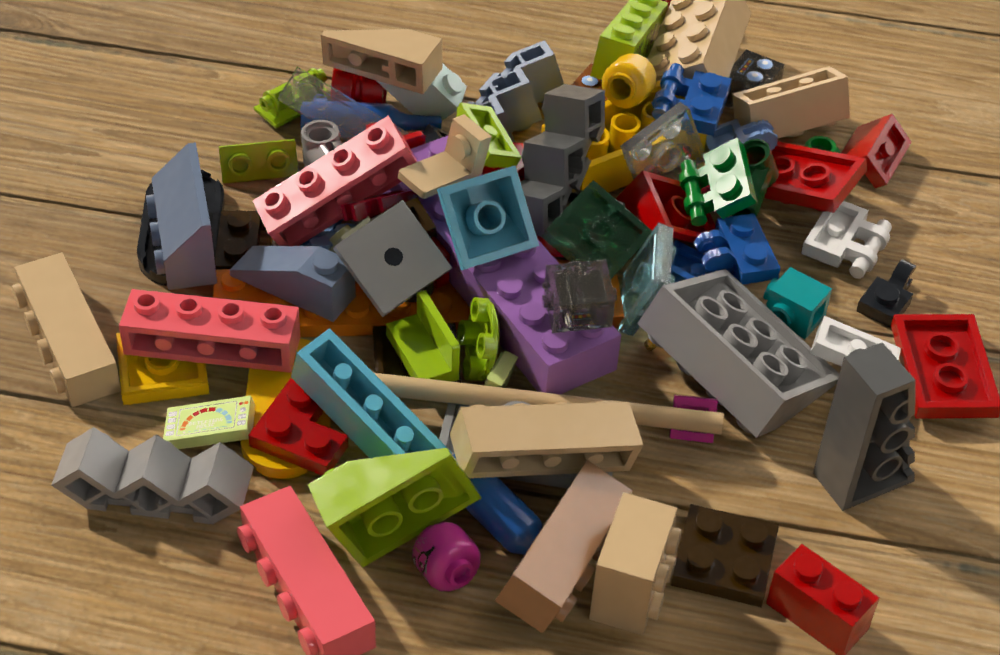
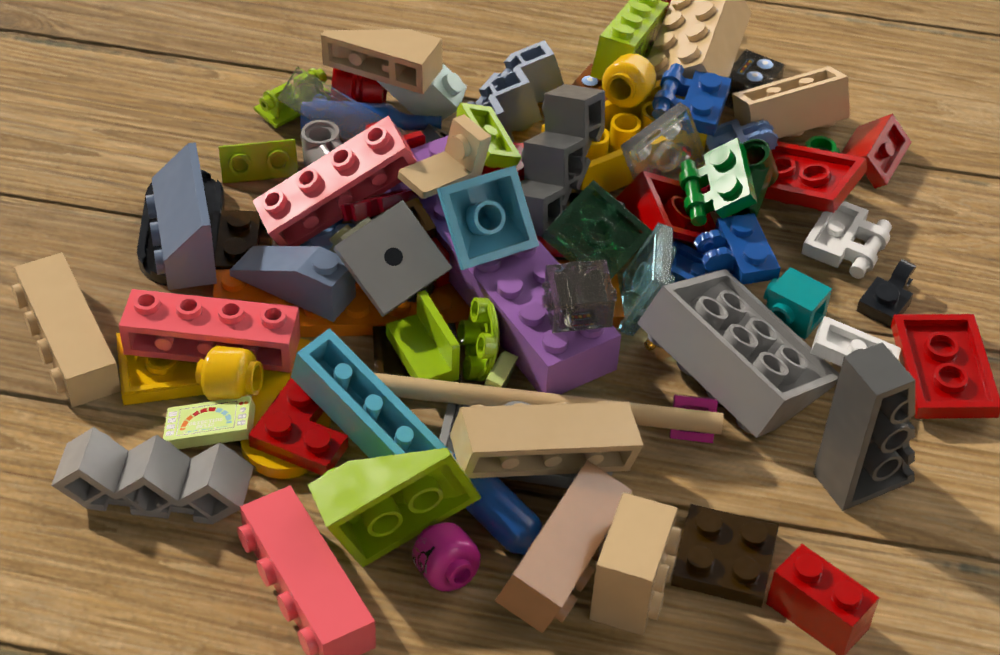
none -> yellow head [195,346,263,401]

